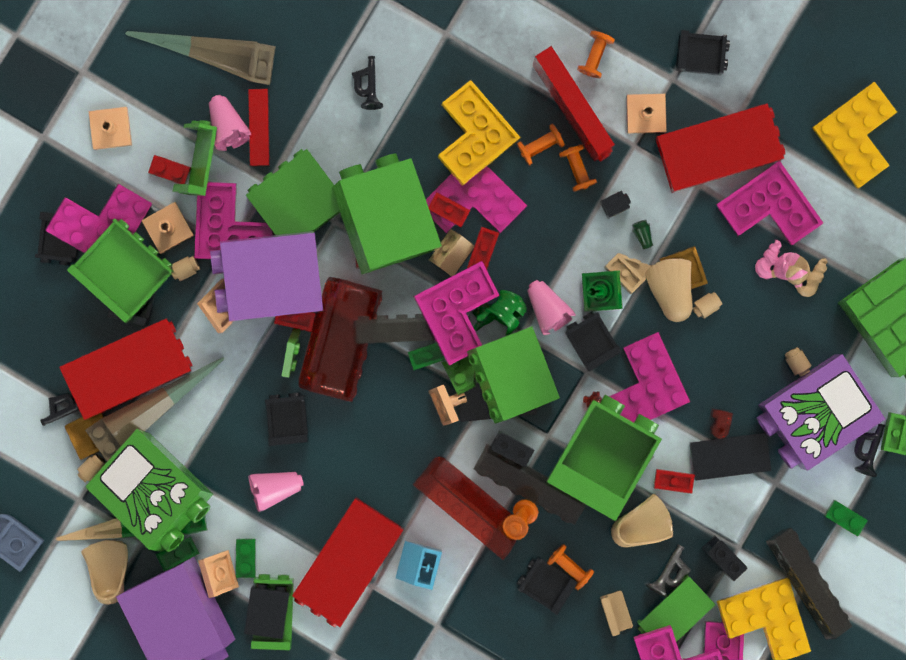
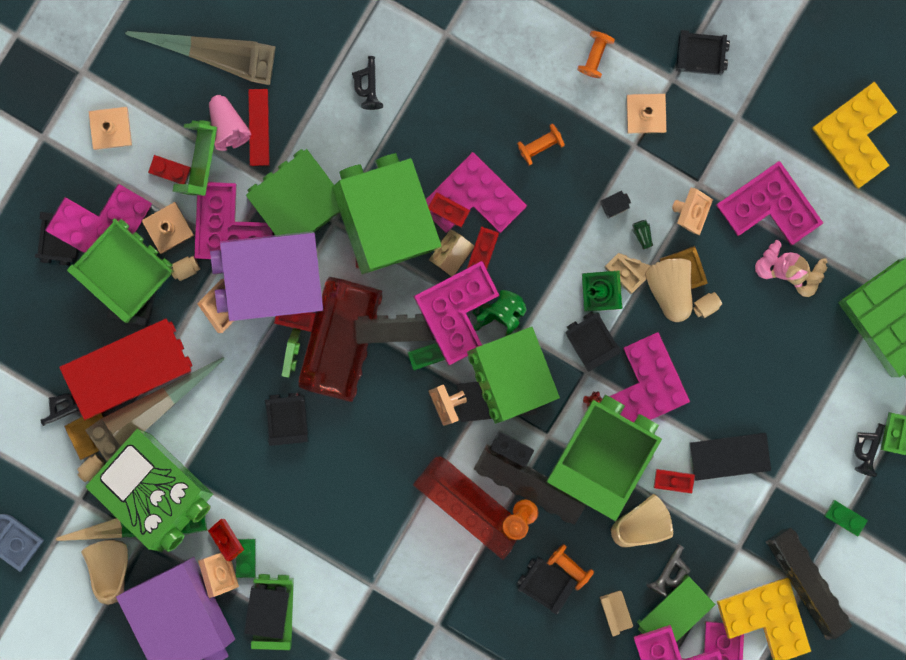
green plate [156,537,200,572] -> none
bright pink cone [248,472,304,512] -> none
red brick [292,497,404,627] -> none
medium azure slope [396,541,442,590] -> none
yellow plate [438,80,521,186] -> none
bright green wing [441,356,476,395] -> none
bright pink cone [527,280,576,335] -> none
red brick [533,46,615,162] -> none
orange hose [559,144,597,192] -> none
red brick [655,103,786,193] -> none
black panel [701,535,748,581] -> none
clear red leg [710,409,733,439] -> none
brick [757,354,885,471] -> none
tan brick [784,347,811,377] -> none
none -> red plate [208,519,244,561]
none -> light nougat tile [672,187,713,235]

